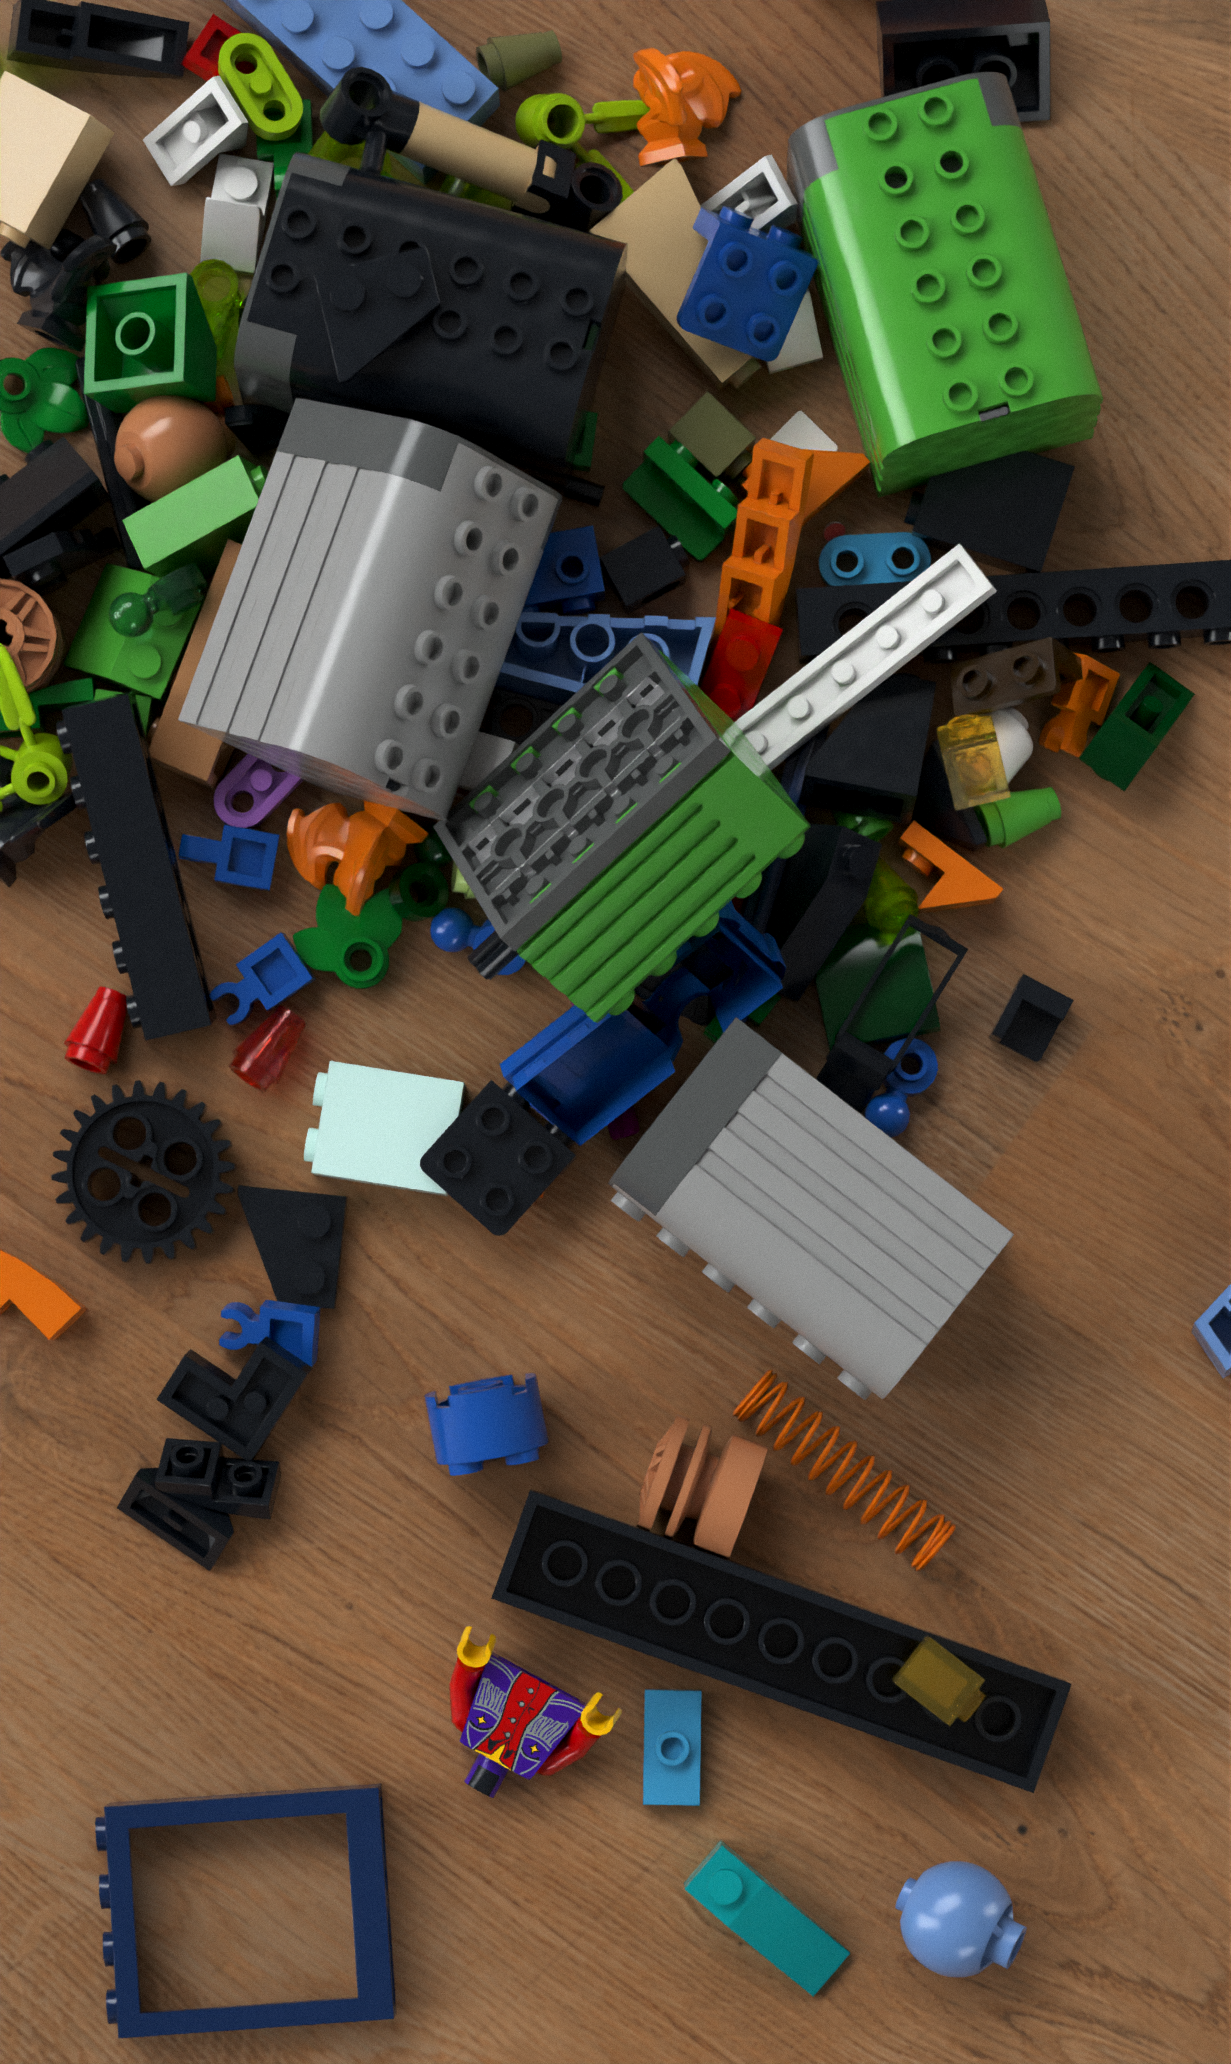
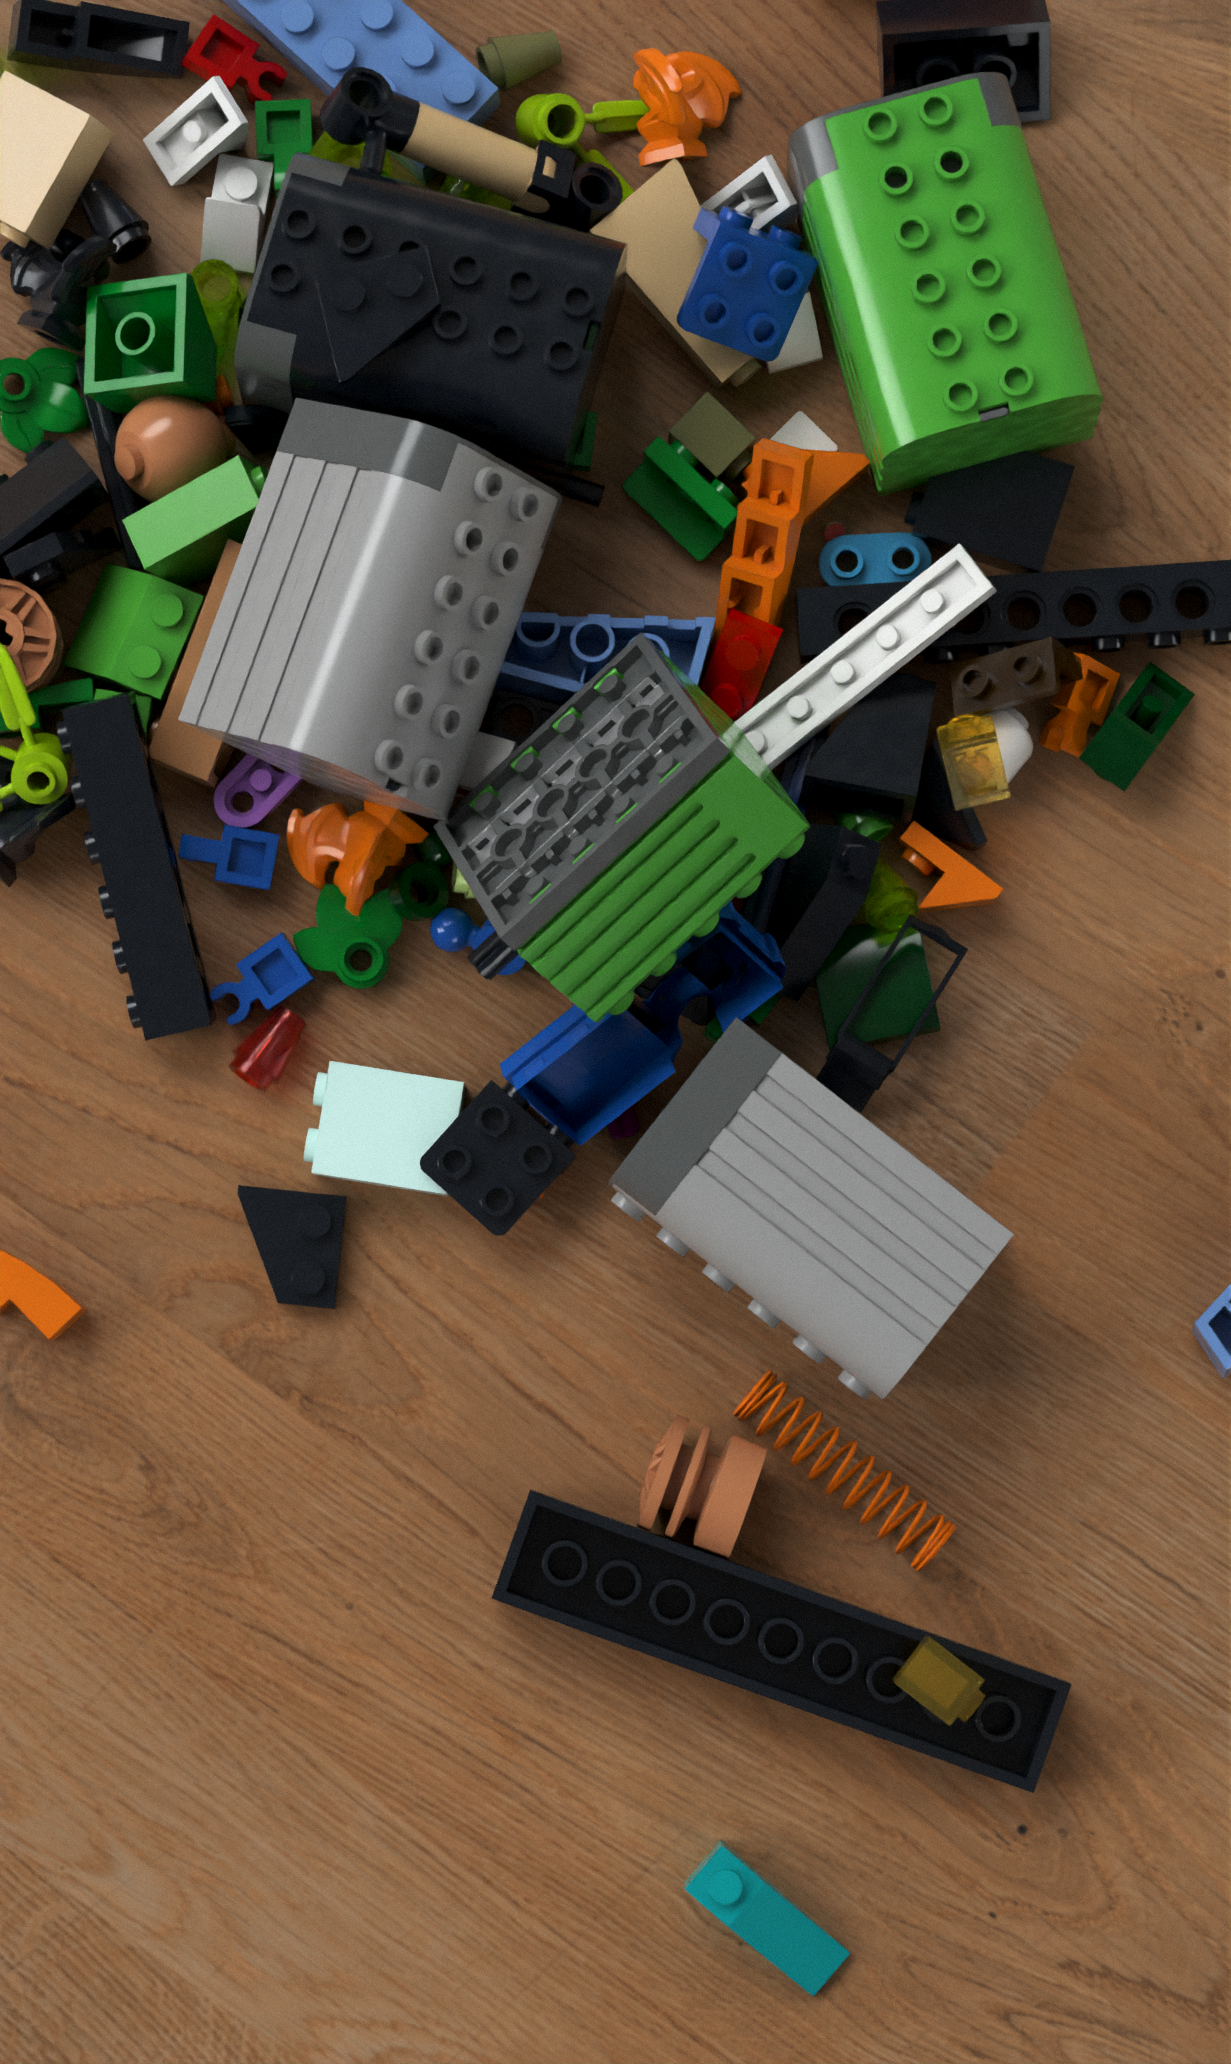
black gear [51,1080,237,1264] -> none
red cone [64,987,127,1075] -> none
dark blue window [95,1783,397,2038] -> none
clear green plate [109,563,208,638] -> none
black slope [117,1468,234,1571] -> none
black slope [155,1438,281,1520] -> none
black plate [156,1336,313,1461] -> none
lime plate [218,33,303,141] -> none
blue plate [219,1300,321,1367] -> none
blue brick [424,1373,549,1476] -> none
torso [449,1626,622,1798] -> none
blue brick [522,525,605,616] -> none
black brick [600,526,690,615] -> none
dark azure plate [643,1689,702,1806] -> none
blue plate [865,1038,938,1138] -> none
medium blue brick [895,1861,1027,1977] -> none
bright green cone [973,787,1061,848] -> none
black panel [988,974,1074,1062] -> none

